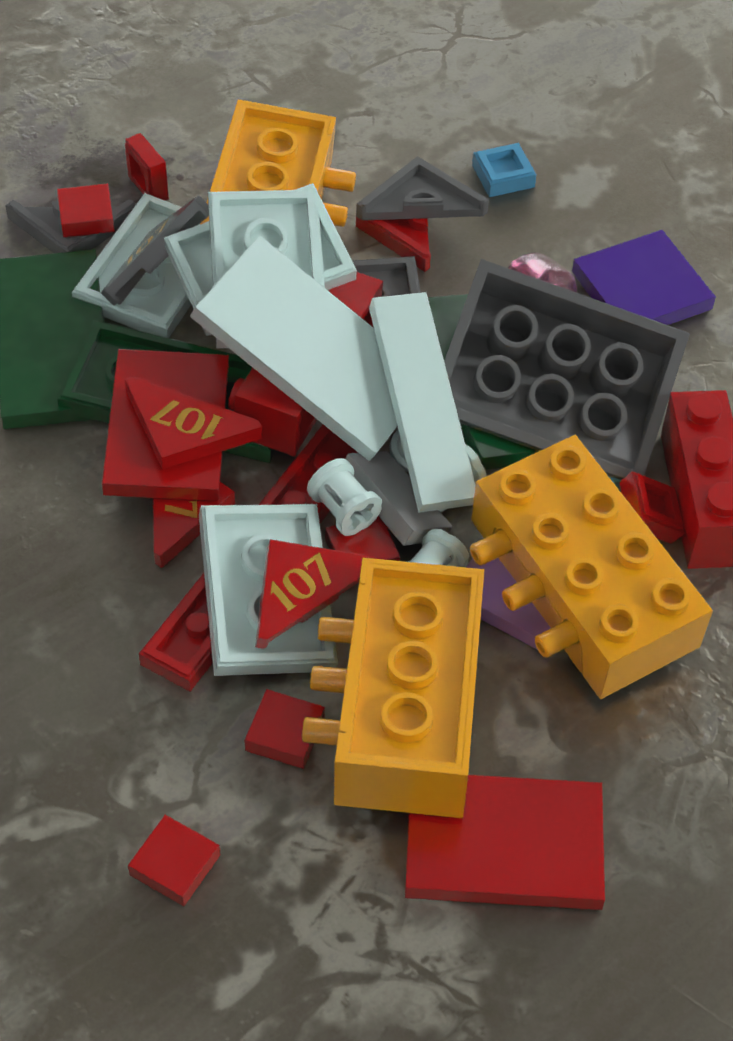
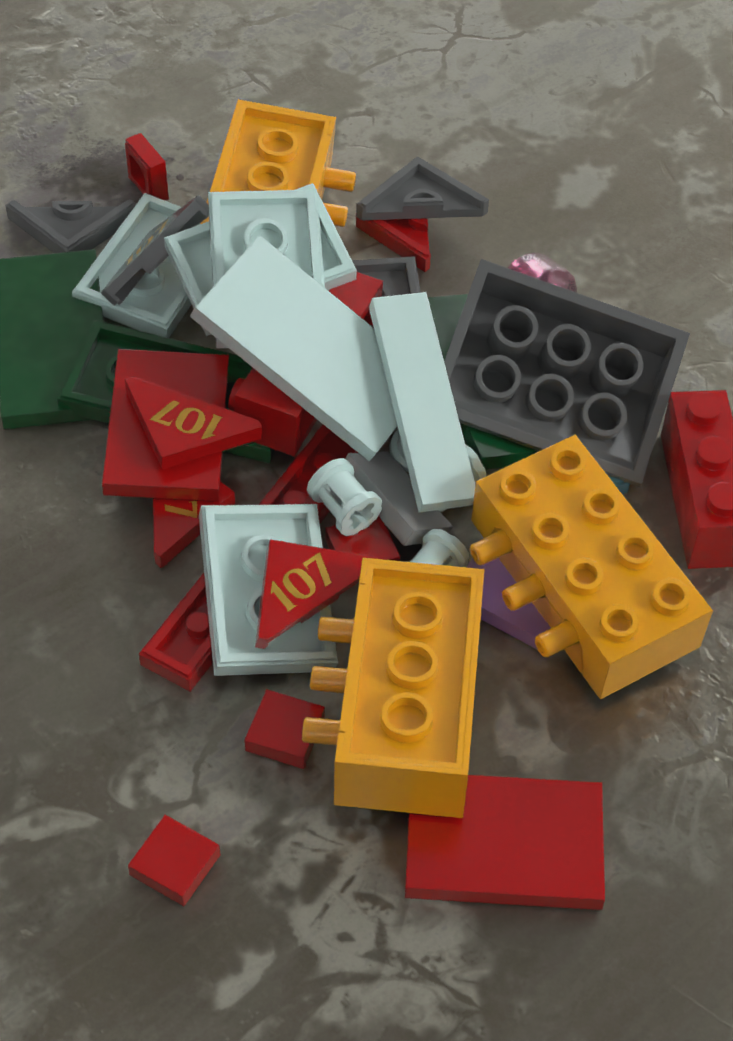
red tile [57,183,115,238] -> none
dark azure tile [472,143,537,197] -> none
dark purple tile [572,230,716,325] -> none
red tile [619,471,685,544] -> none

